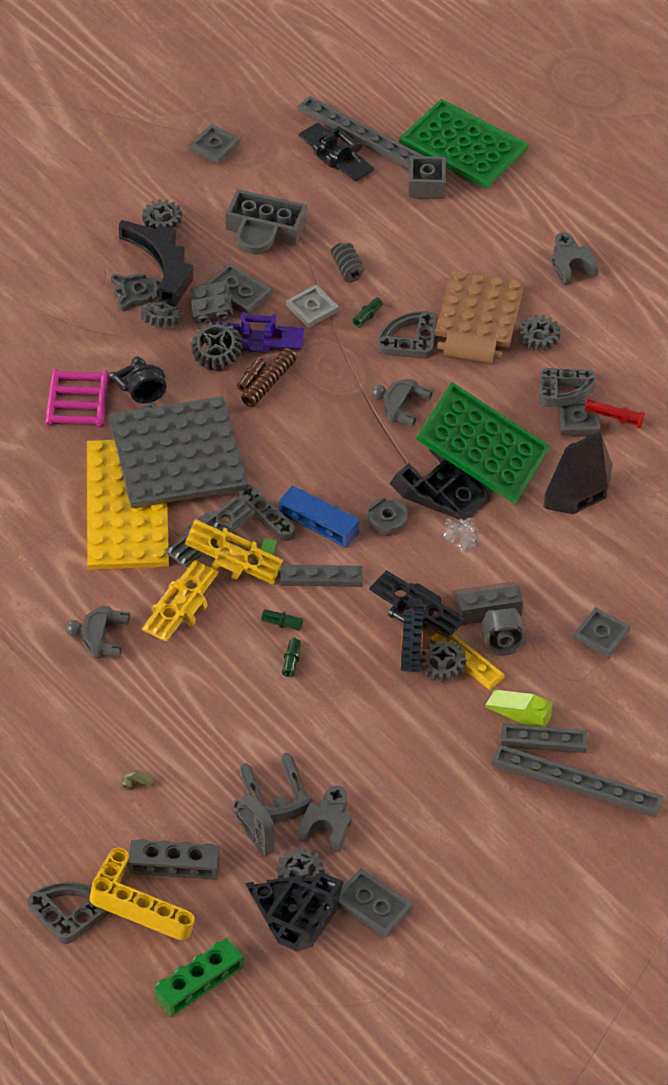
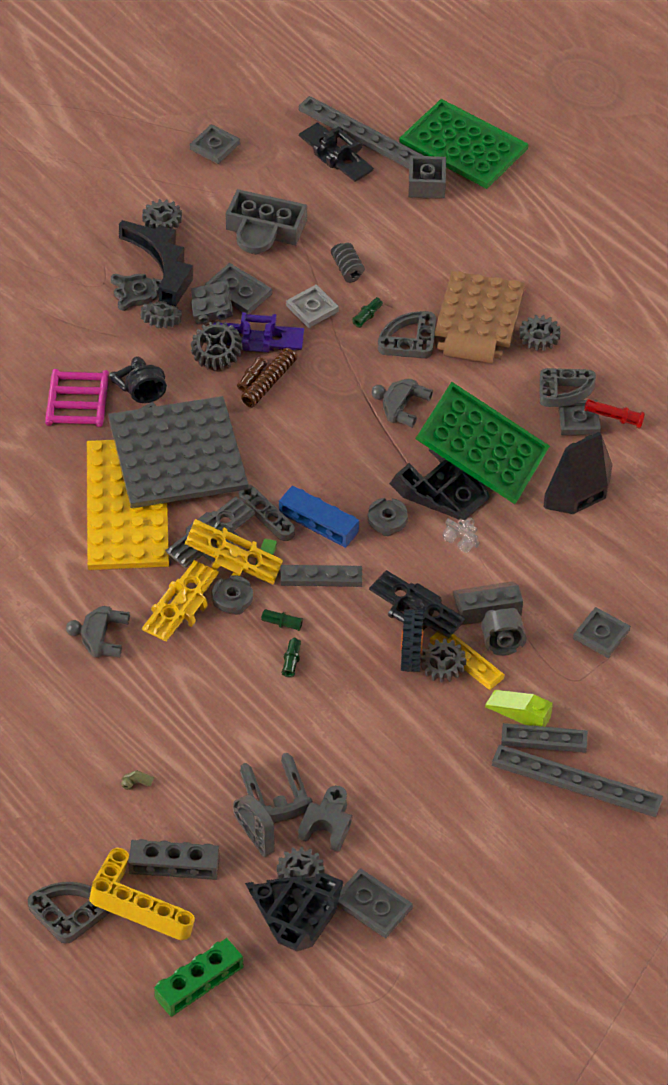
dark grey piece [551,232,598,284] -> none
none -> dark grey plate [212,575,253,615]

